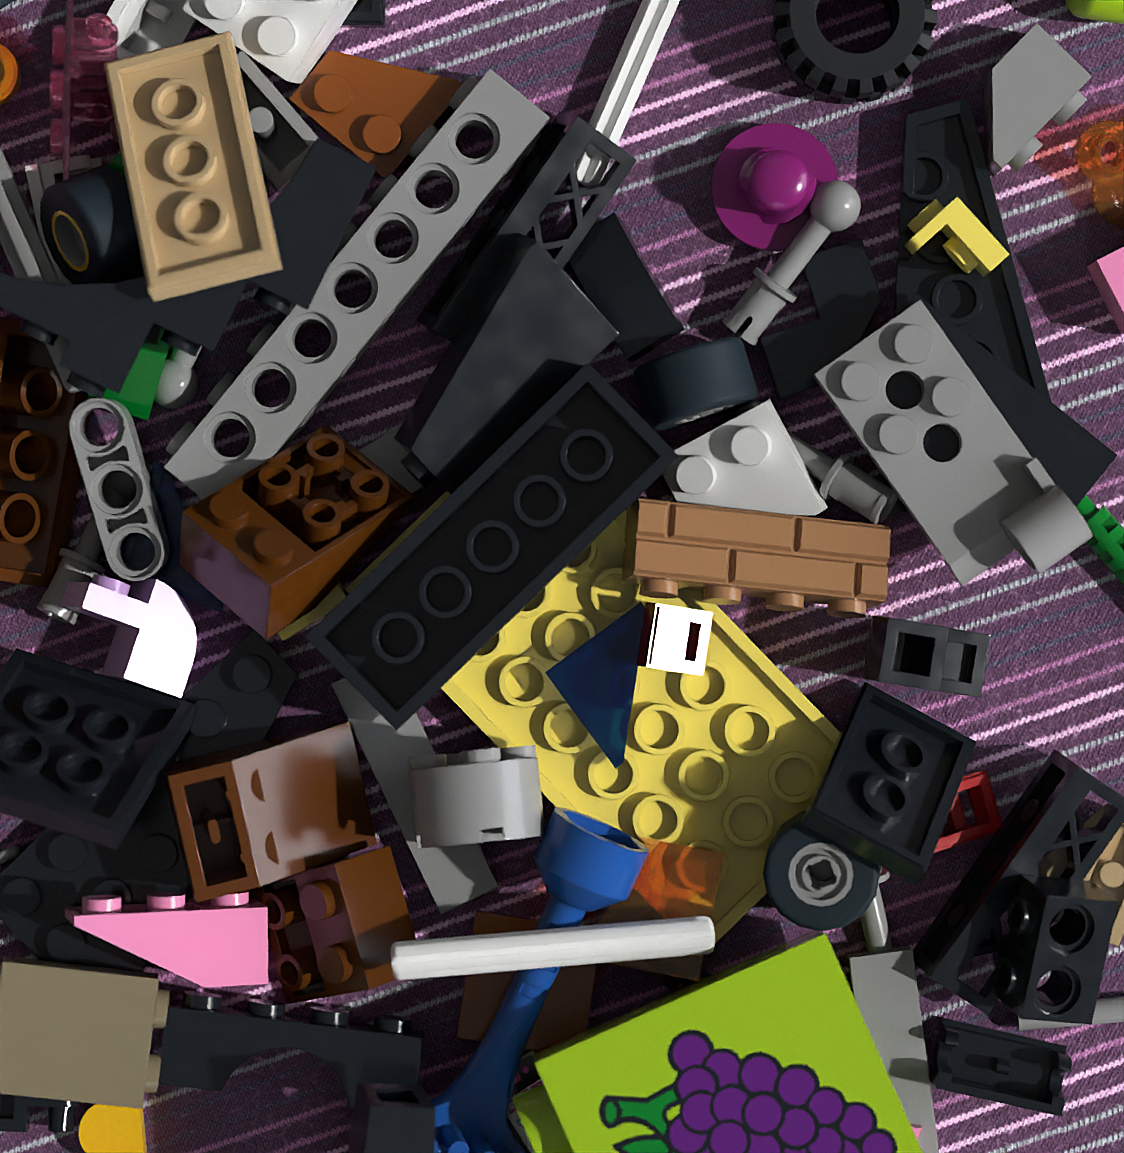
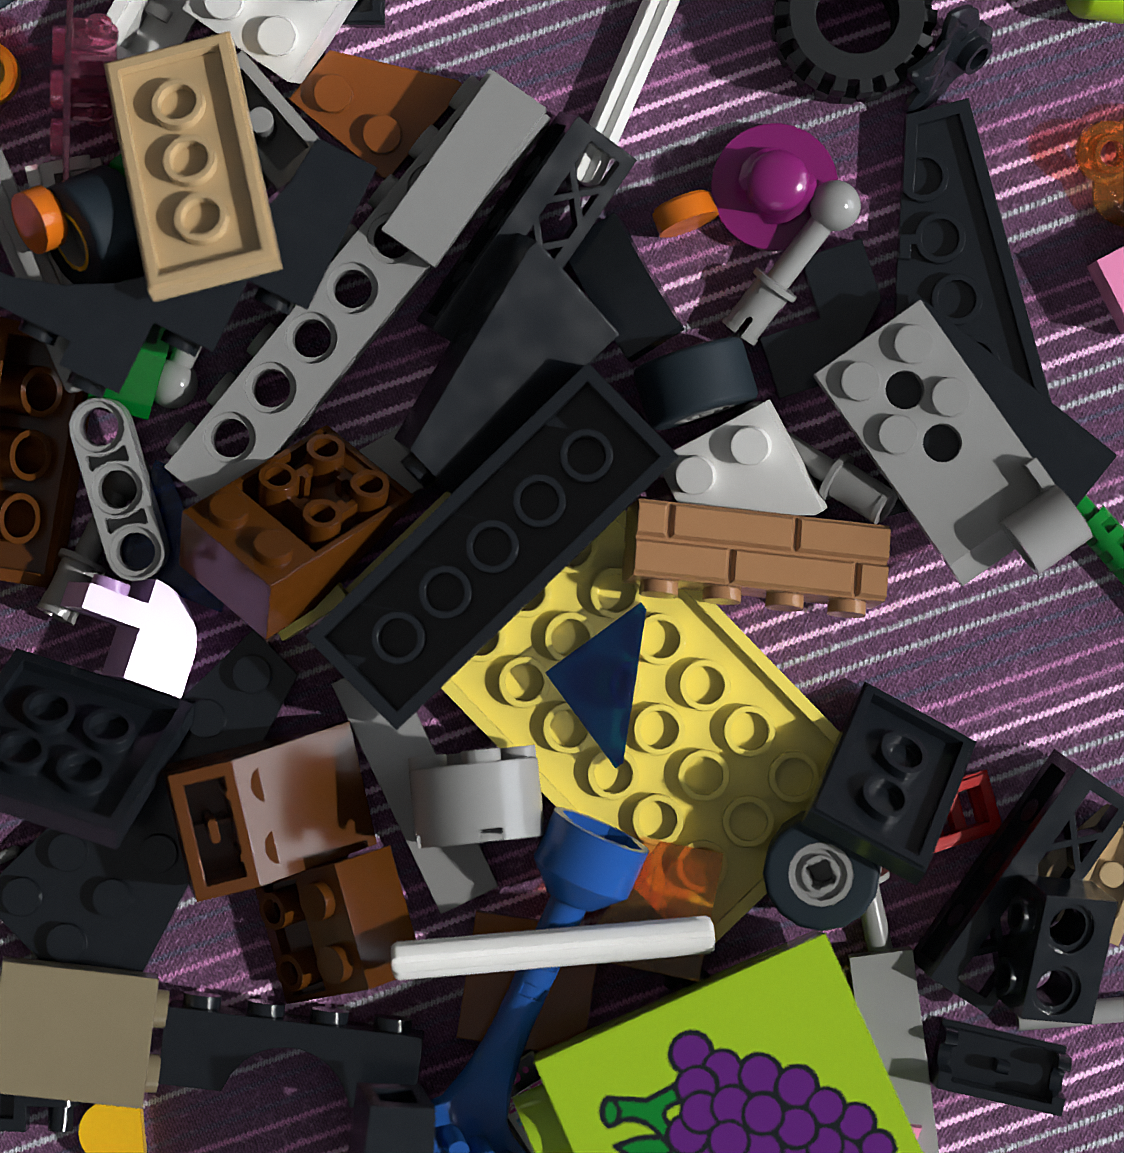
bright pink slope [65,890,268,987] -> none
tile [636,602,713,676] -> none
black brick [862,615,991,698] -> none
light yellow bracket [904,197,1009,277] -> none
light grey slope [984,23,1092,176] -> none
none -> orange tile [11,185,68,254]
none -> light grey tile [381,71,546,269]
none -> orange tile [652,190,719,238]
none -> black plate [902,4,993,114]

